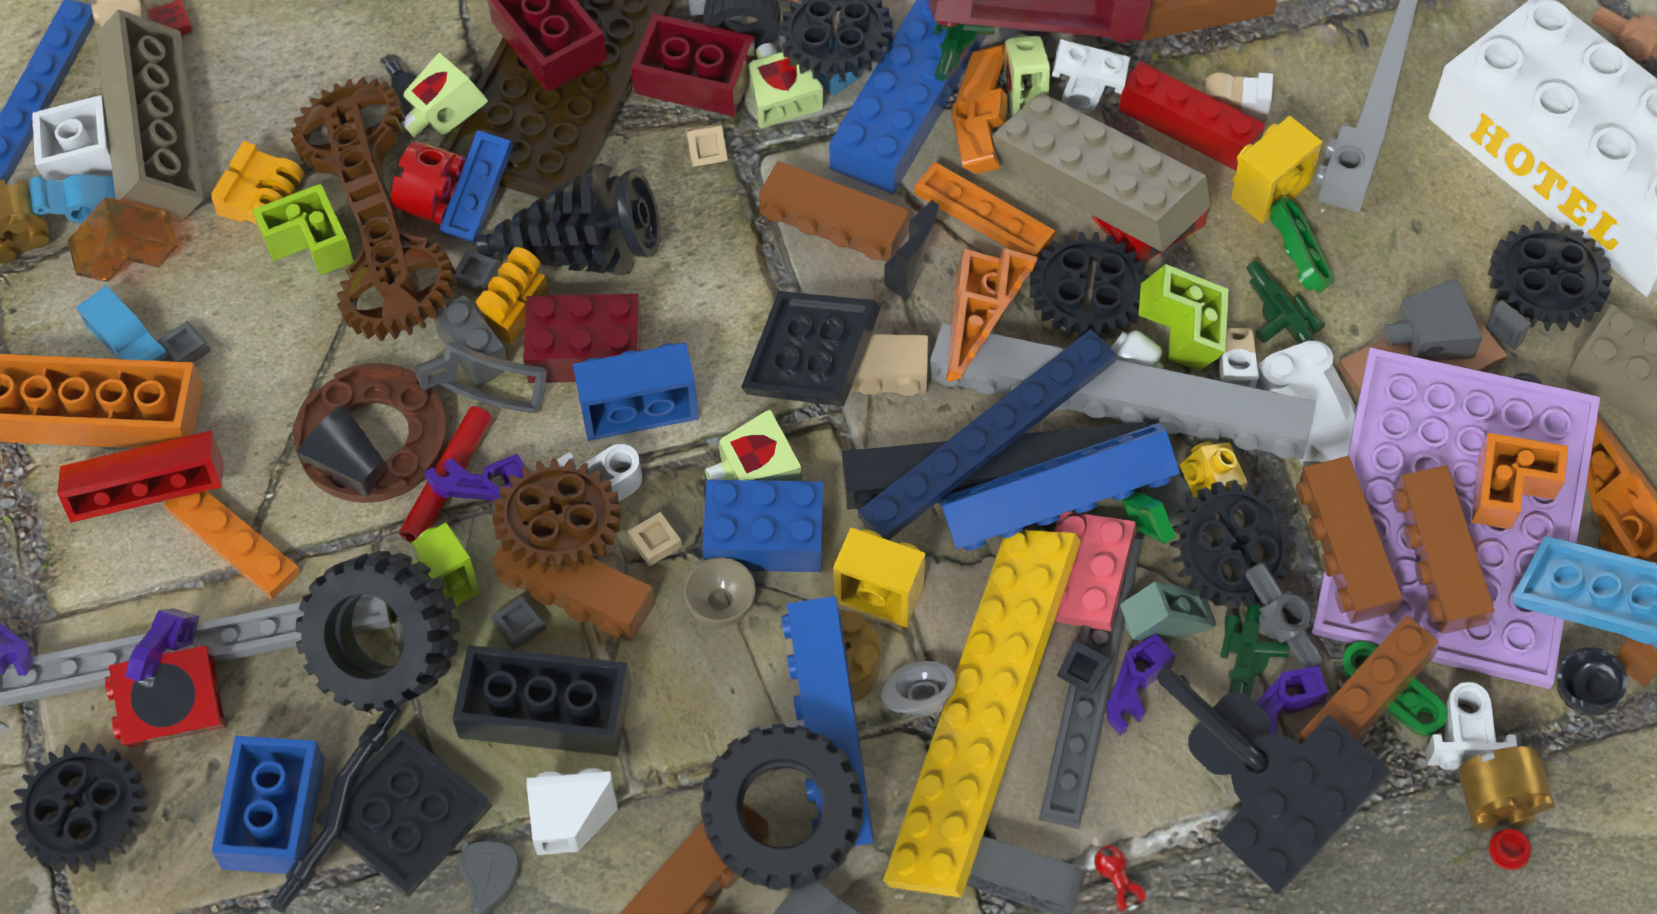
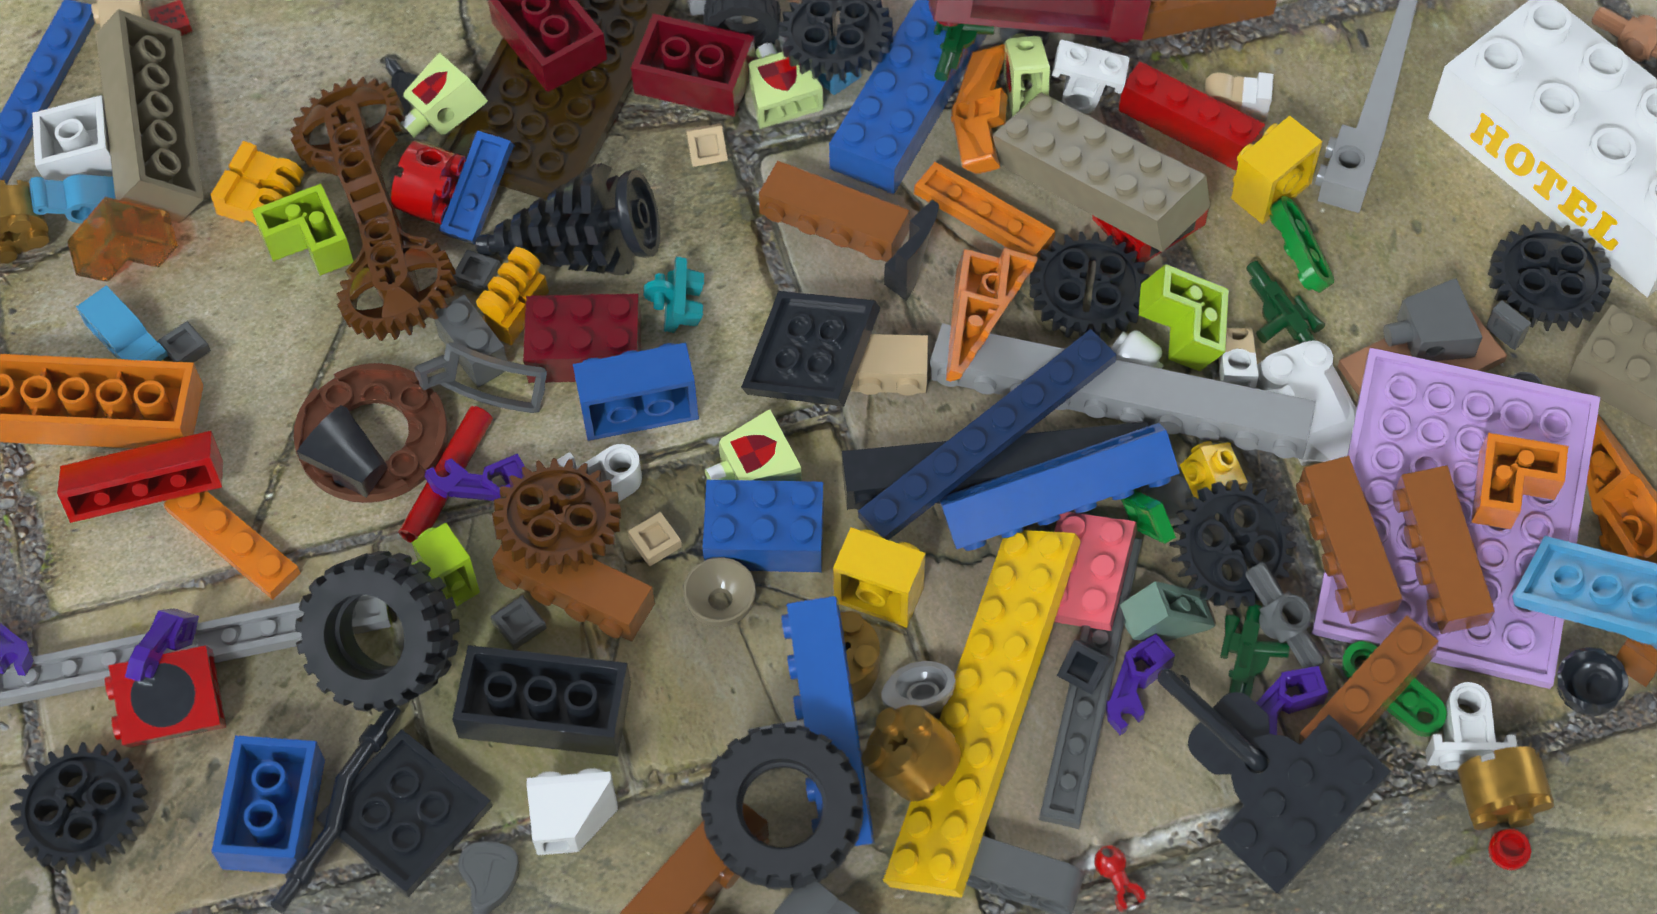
none -> teal hips [643,256,704,333]
none -> pearl gold brick [861,705,961,801]

